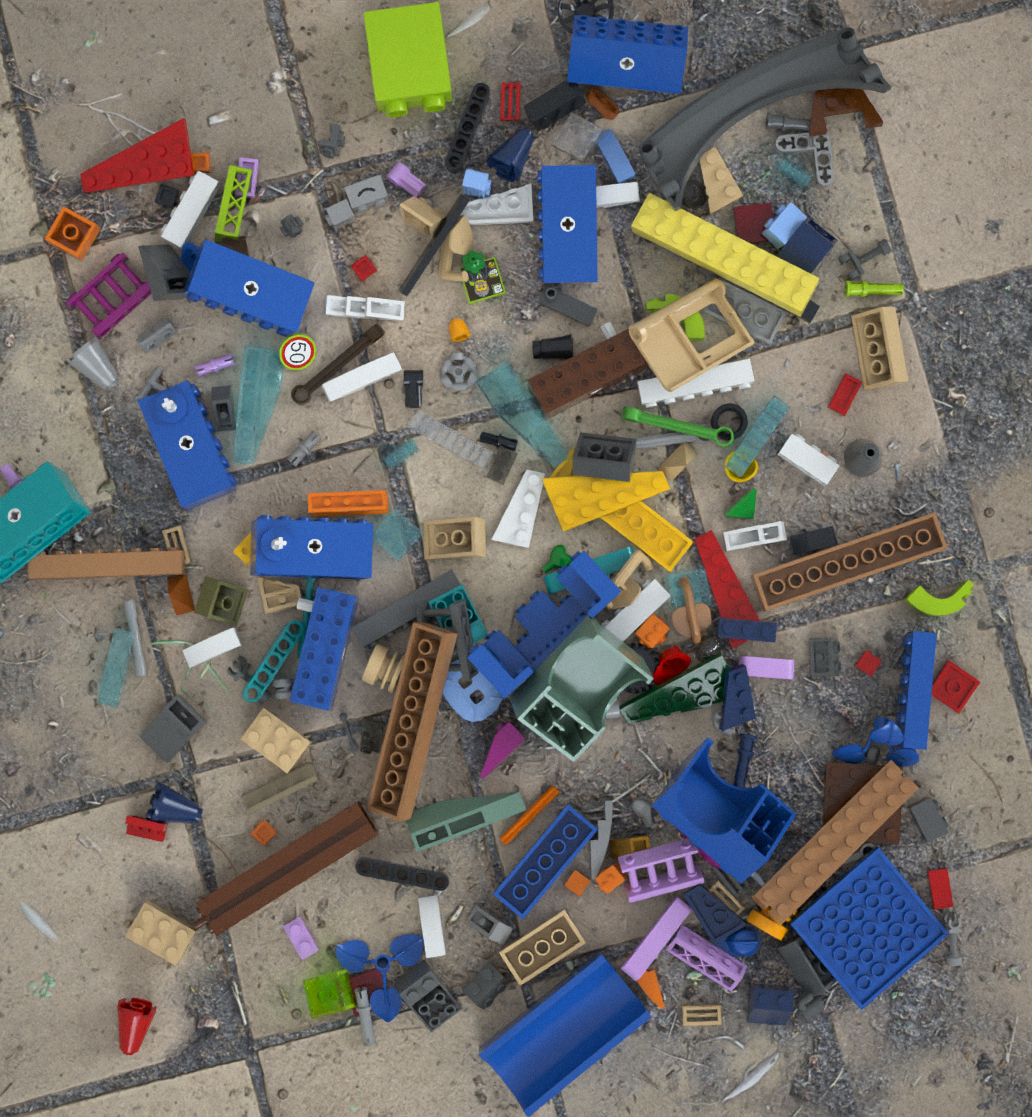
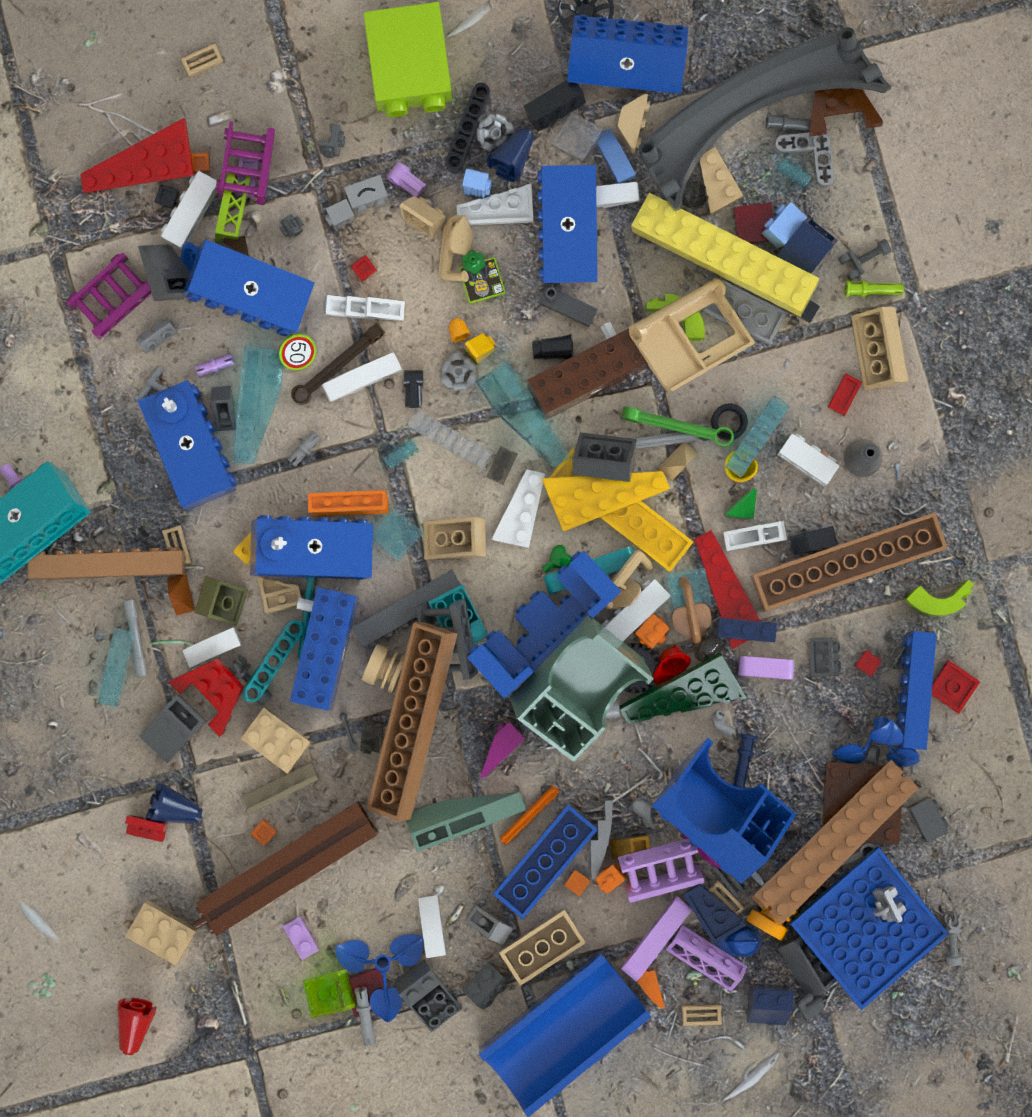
orange brick [45,206,100,262] -> none
light grey cone [66,336,118,390] -> none
light grey wheel [273,679,293,700] -> none
black beam [355,857,449,891] -> none
black tile [399,194,469,297] -> none
light blue piece [443,659,502,722] -> none
black axle [479,432,518,452] -> none
red tile [500,82,520,122] -> none
dark orange plate [586,87,620,120] -> none
white brick [636,359,754,408] -> none
dark blue wing [719,664,756,731] -> none
red tile [927,868,953,910] -> none
none -> red wing [168,658,244,737]
none -> tan tile [181,43,224,78]
none -> magenta fence [215,121,275,205]
none -> yellow slope [465,333,495,364]
none -> light grey piece [476,113,513,152]
none -> tan slope [617,94,650,154]
none -> light grey hips [872,886,906,923]

